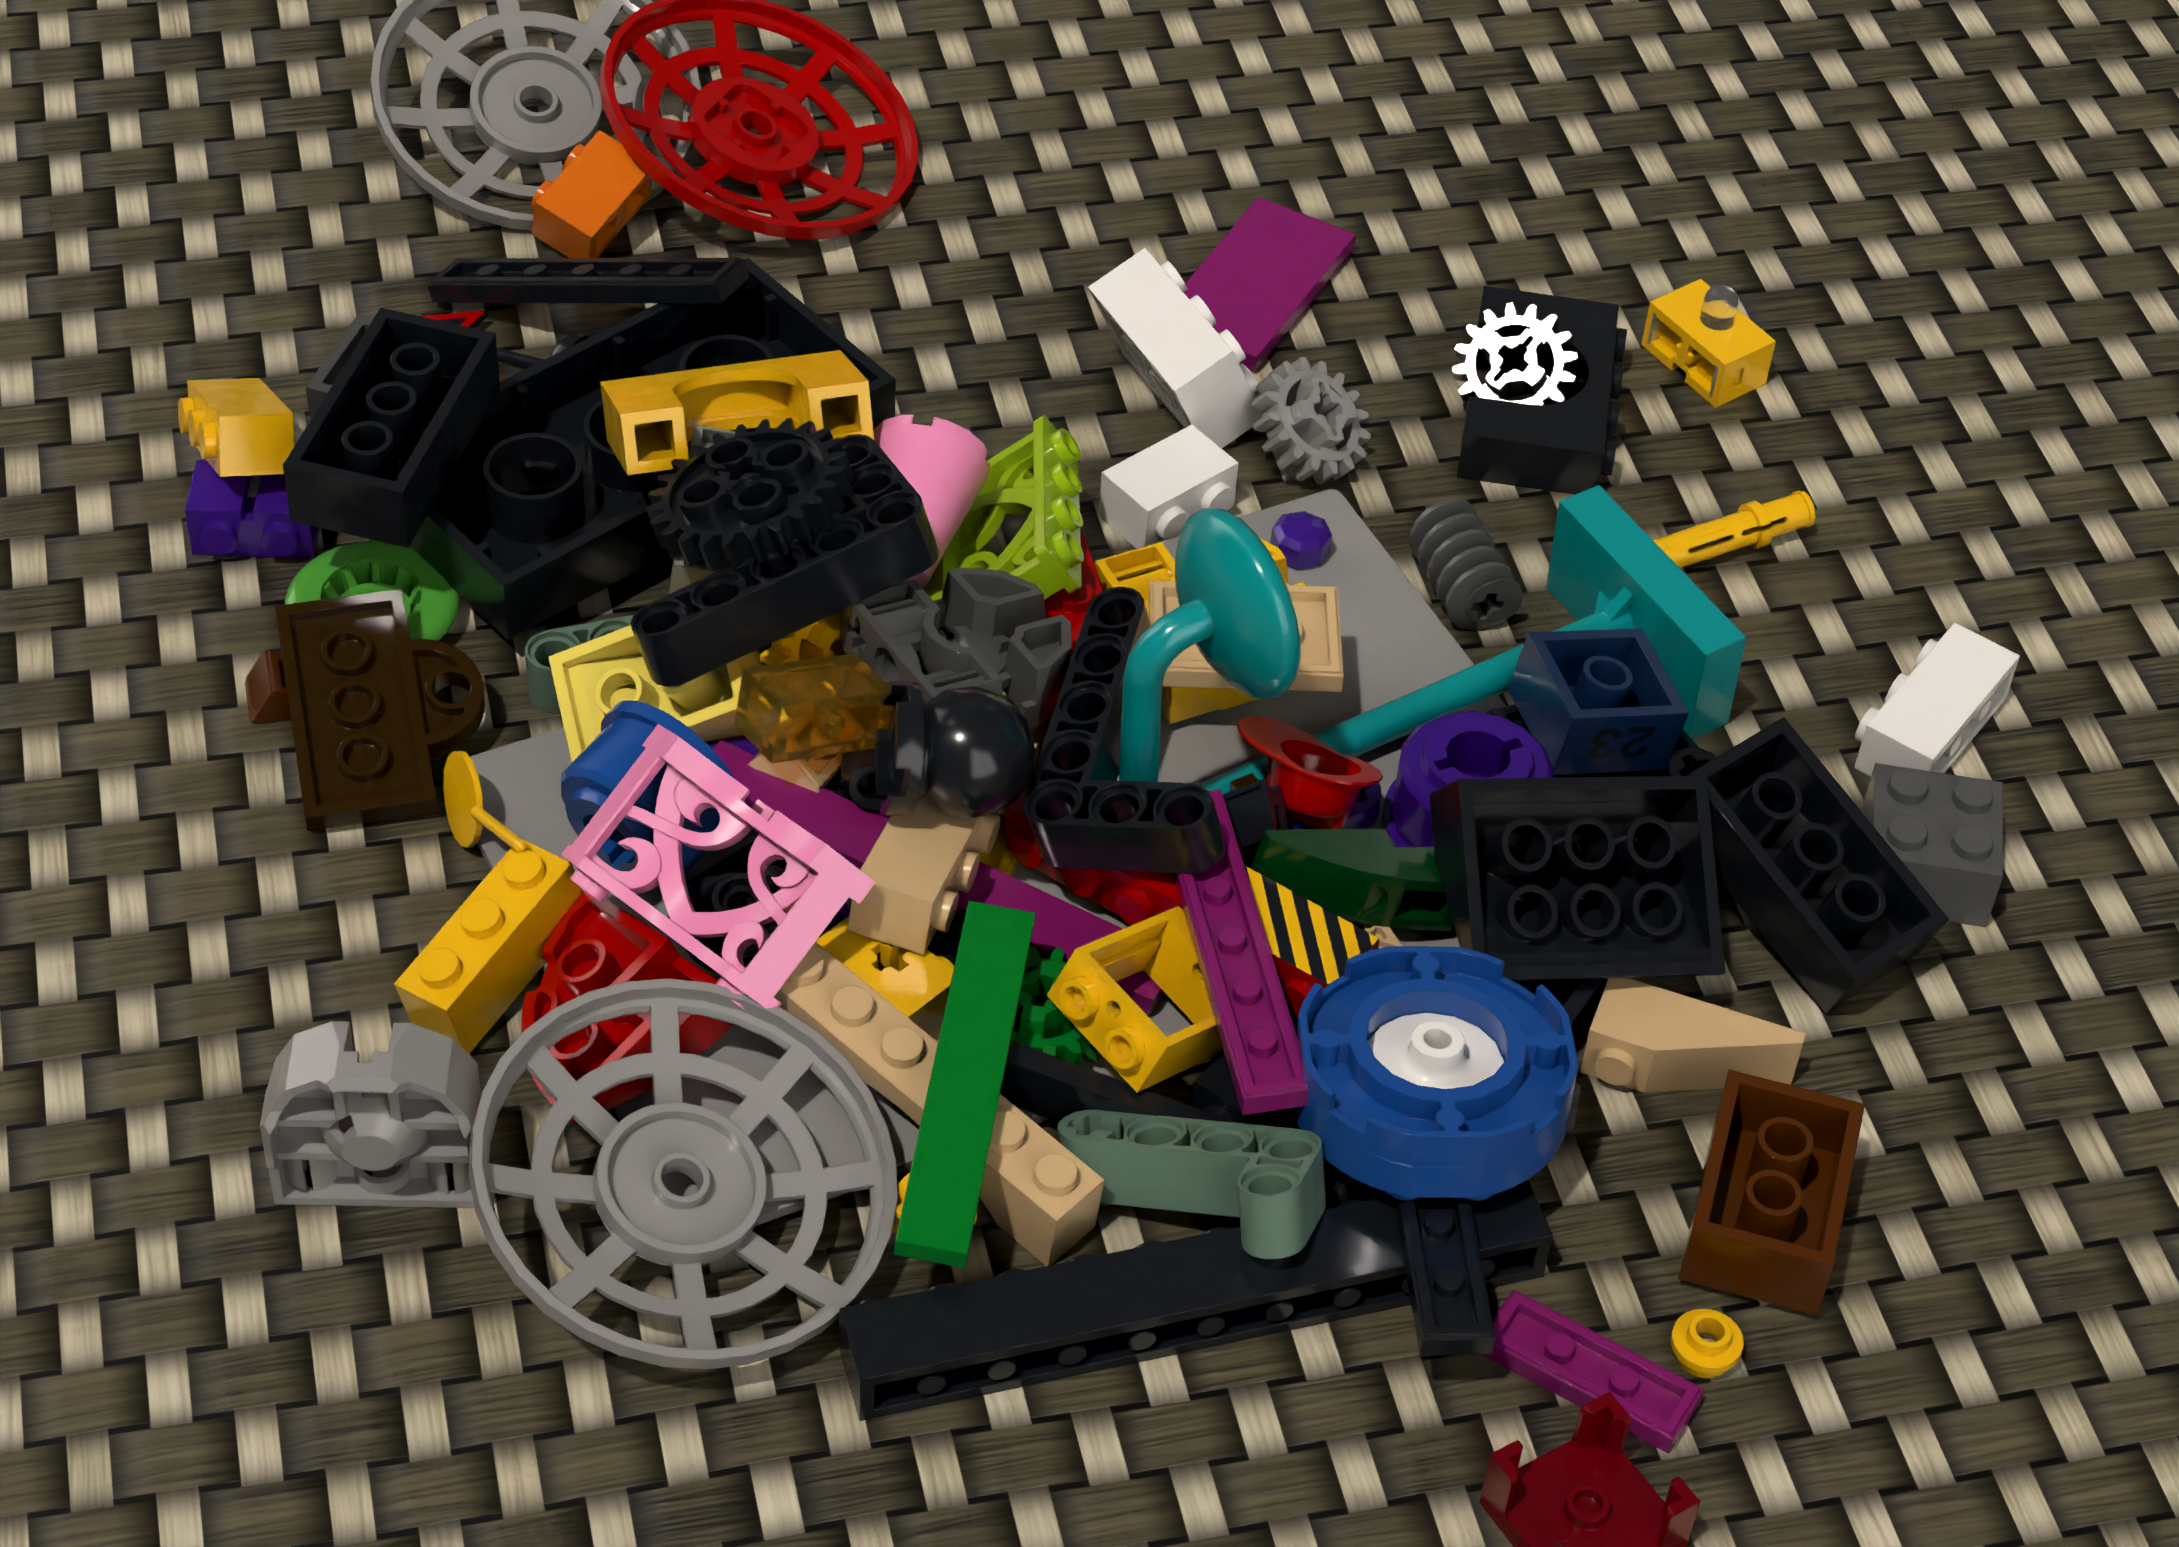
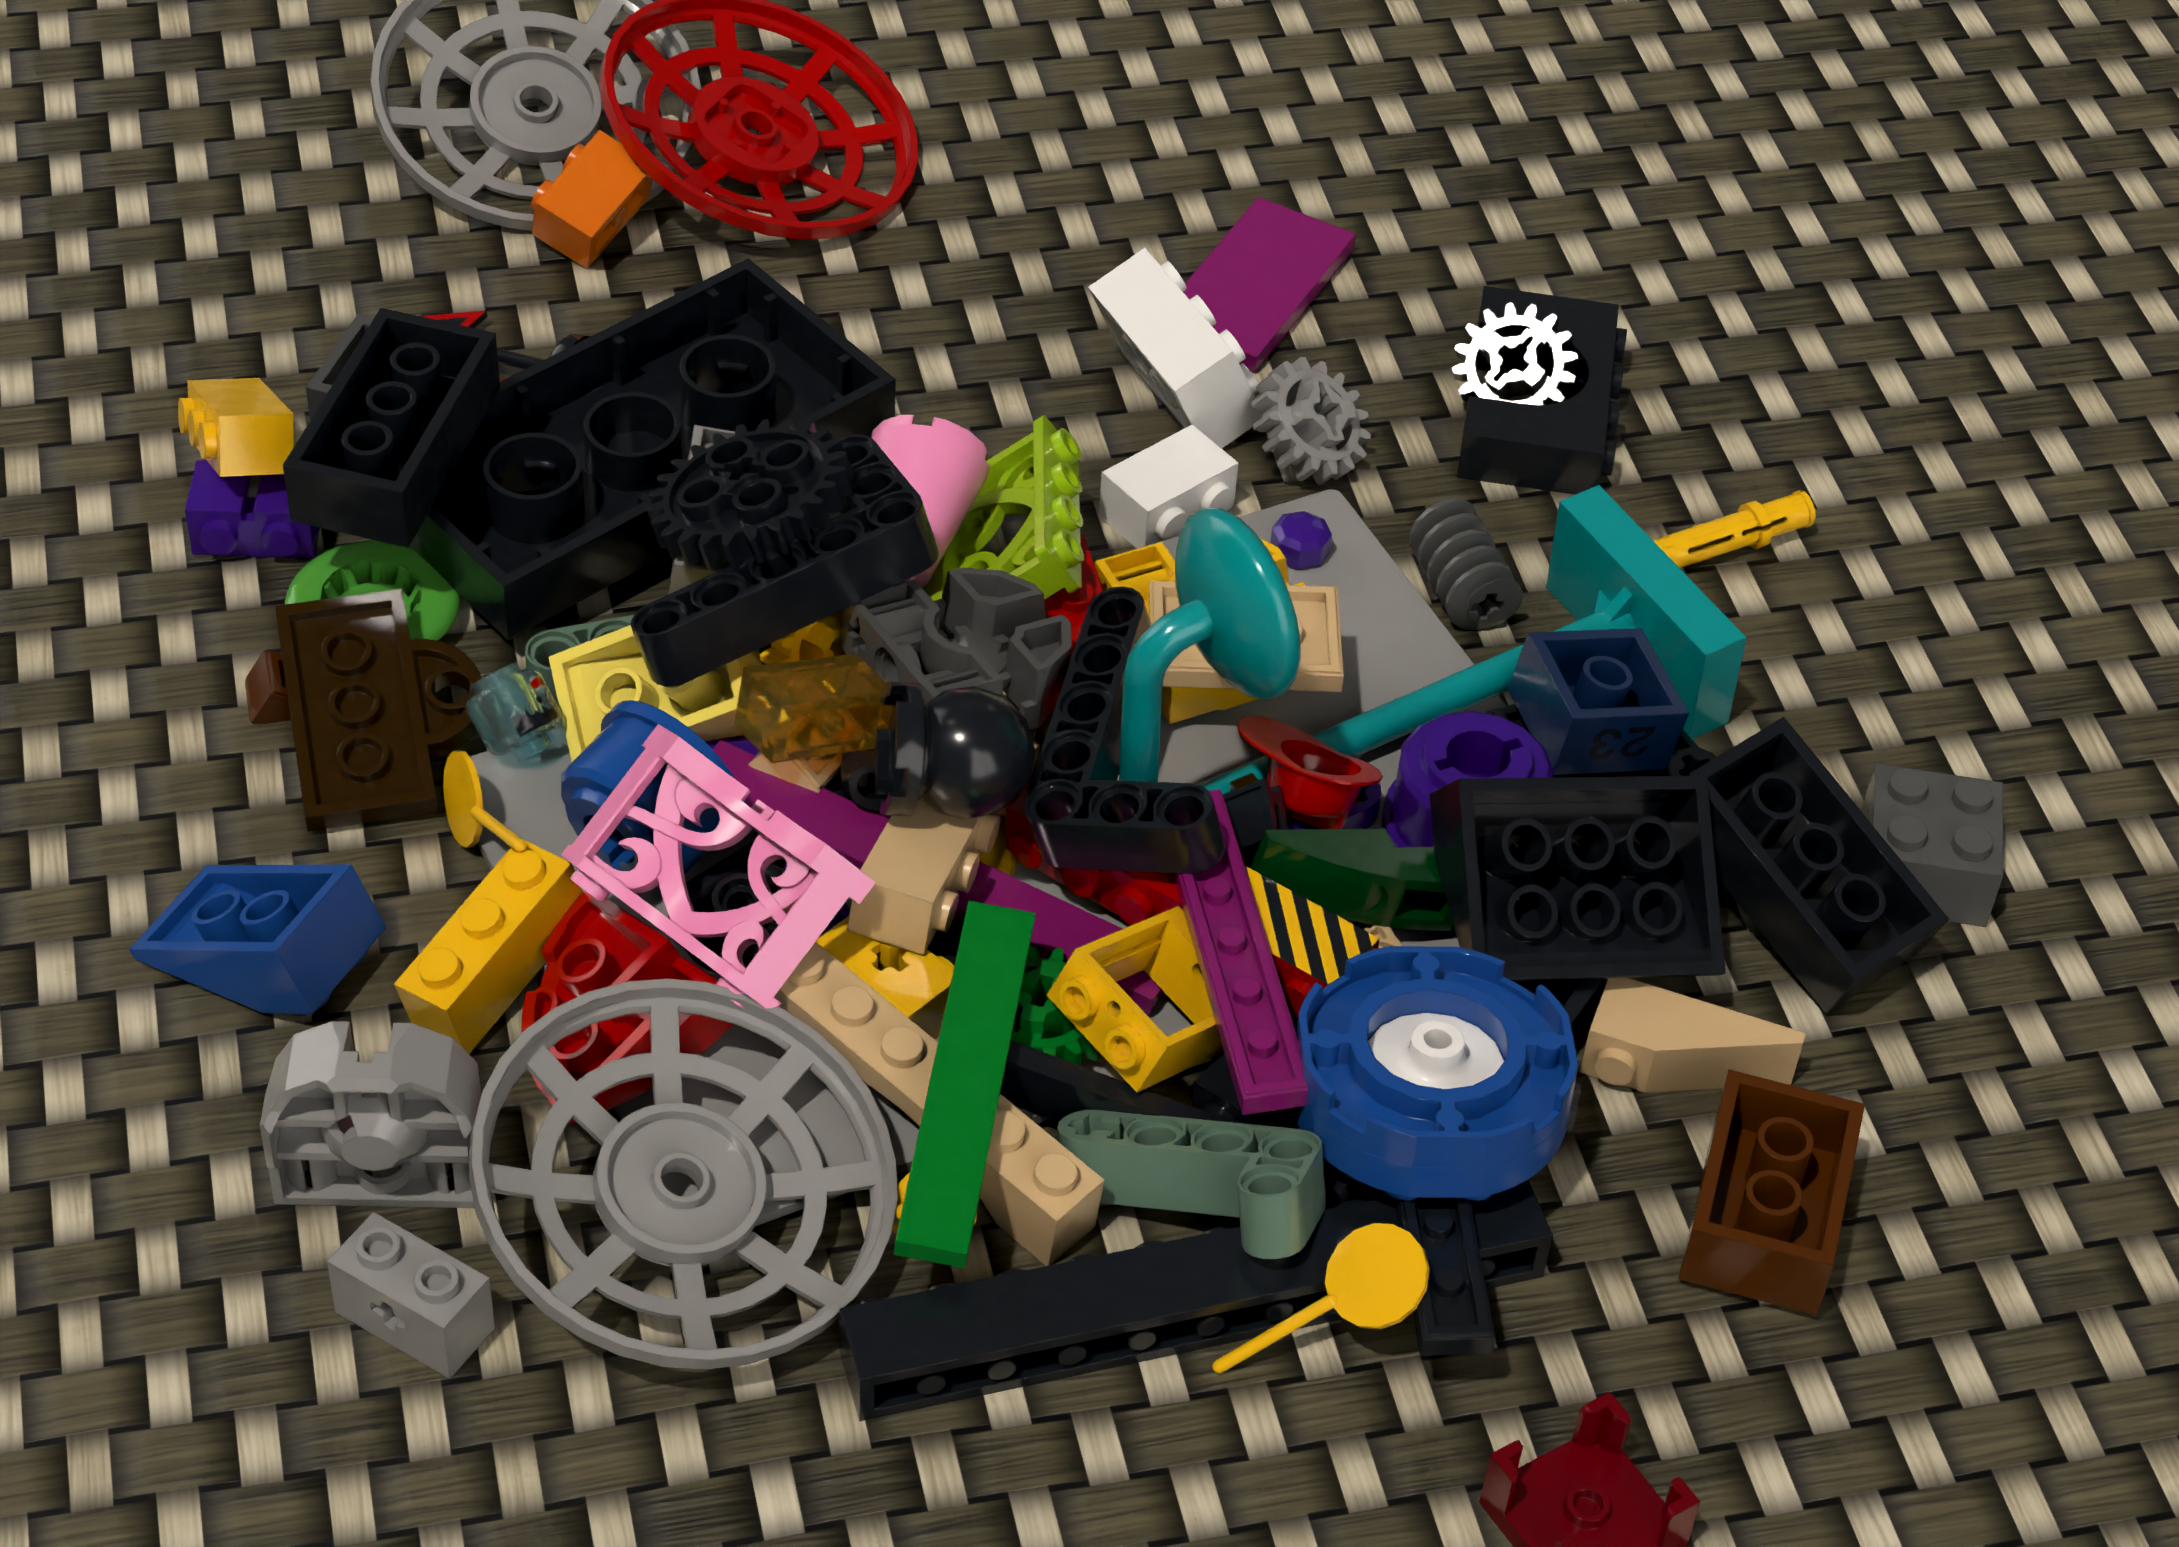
black tile [427,258,750,303] -> none
yellow arch [600,350,874,476] -> none
magenta tile [1481,1289,1705,1454] -> none
yellow piece [1641,279,1776,408] -> none
yellow plate [1671,1309,1744,1378] -> none
white brick [1854,623,2020,777] -> none
none -> blue slope [129,864,387,1015]
none -> light grey brick [327,1212,495,1379]
none -> clear light blue head [466,662,562,762]
none -> yellow piece [1212,1223,1430,1374]

